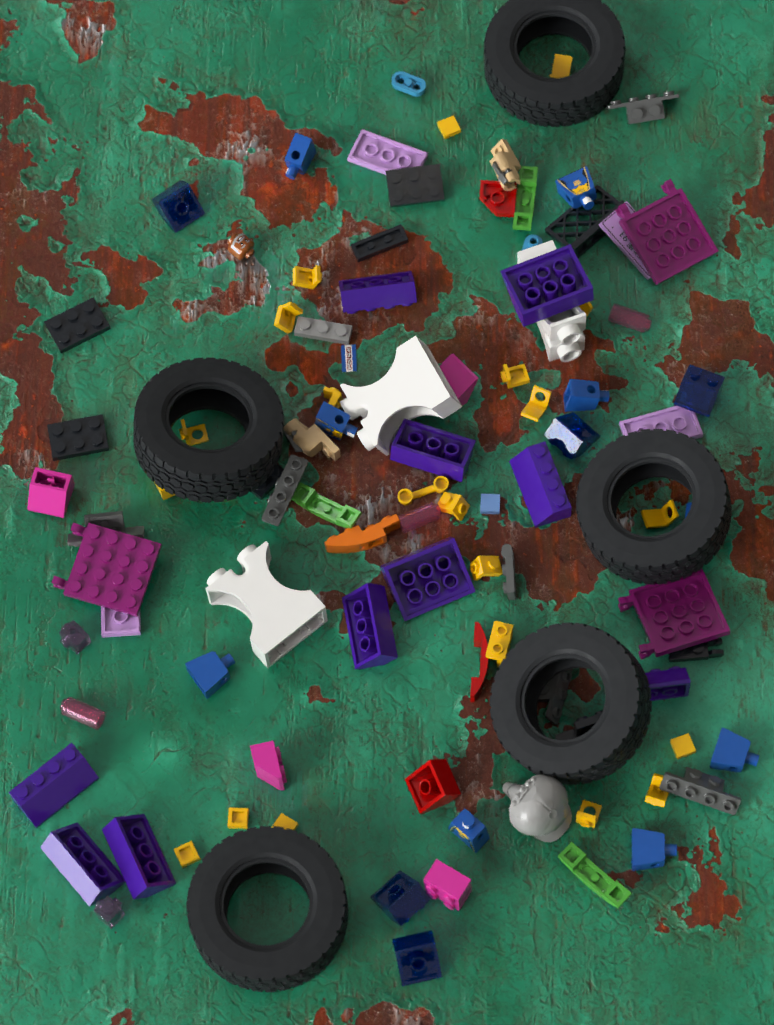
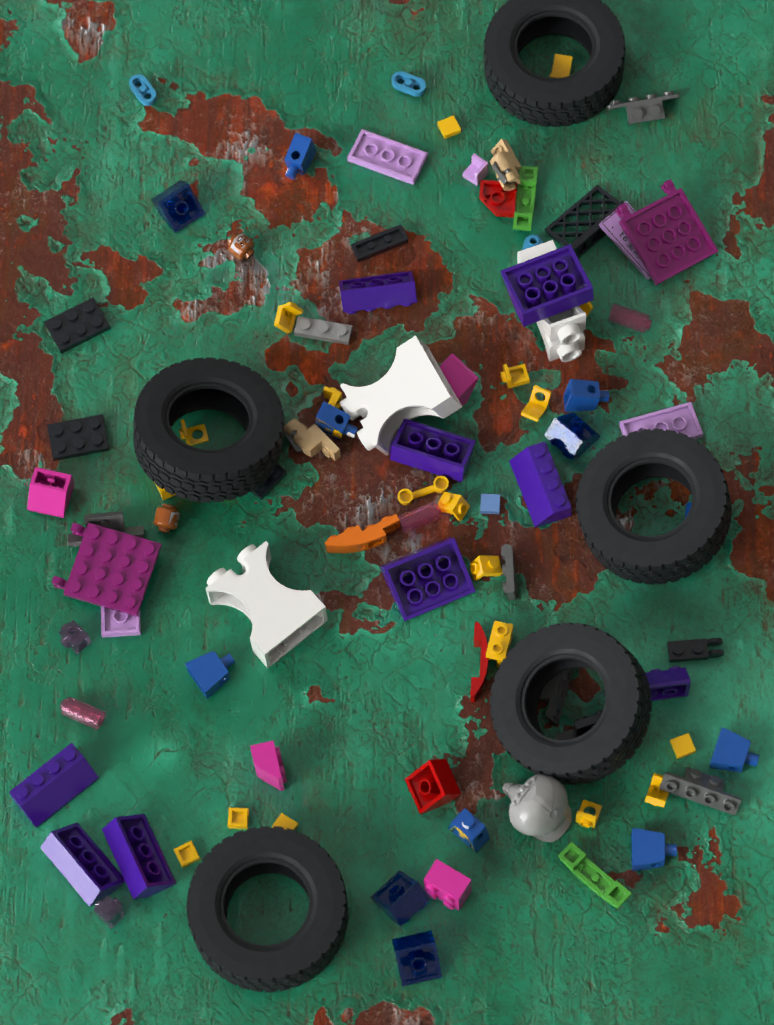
dark grey bracket [261,454,308,527] -> none
bright green slope [292,482,362,529] -> none
yellow bracket [293,265,322,289] -> none
sticker [341,344,357,372] -> none
dark purple slope [342,583,398,670] -> none
black plate [386,164,445,208] -> none
torso [555,166,597,210] -> none
magenta plate [618,569,730,660] -> none
yellow bracket [640,500,679,528] -> none
clear blue slope [674,364,725,417] -> none
none -> dark azure plate [129,74,157,106]
none -> dark orange head [153,504,180,533]
none -> lavender panel [463,154,488,186]

